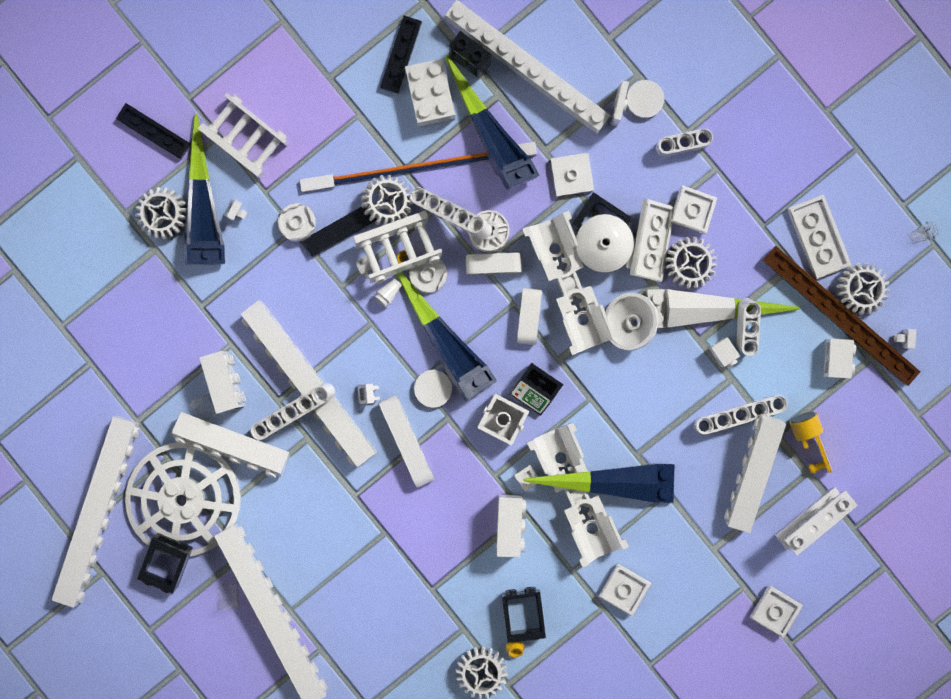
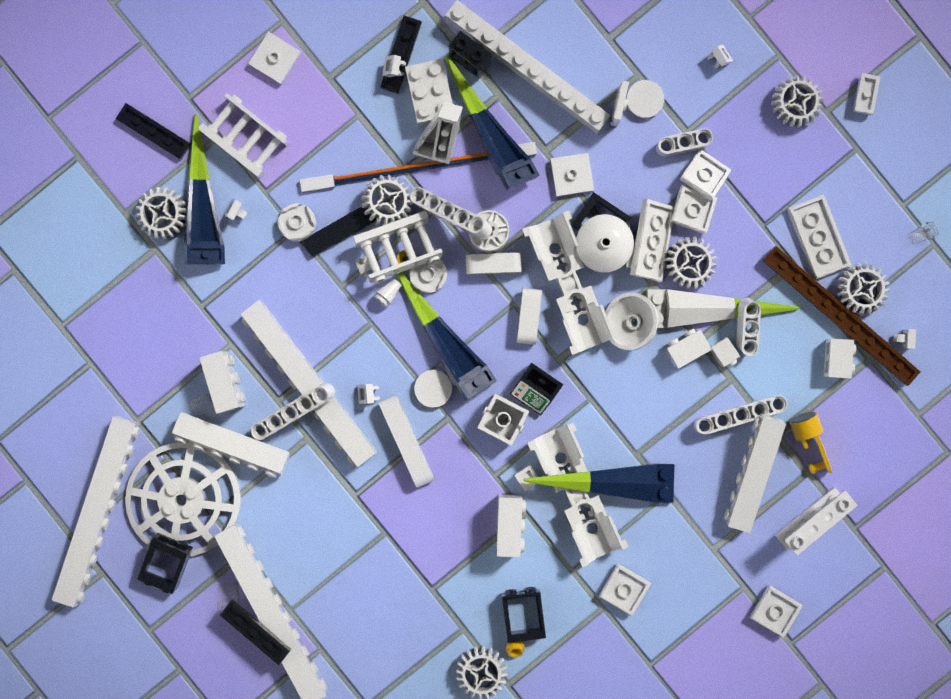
none -> black tile [220,599,292,665]
none -> white plate [248,31,301,85]
none -> white tile [382,55,406,77]
none -> white wedge [412,102,463,164]
none -> white brick [665,328,712,369]
none -> white plate [679,149,731,201]
none -> white tile [707,45,733,68]
none -> white gear [771,75,824,128]
none -> white plate [853,73,881,115]

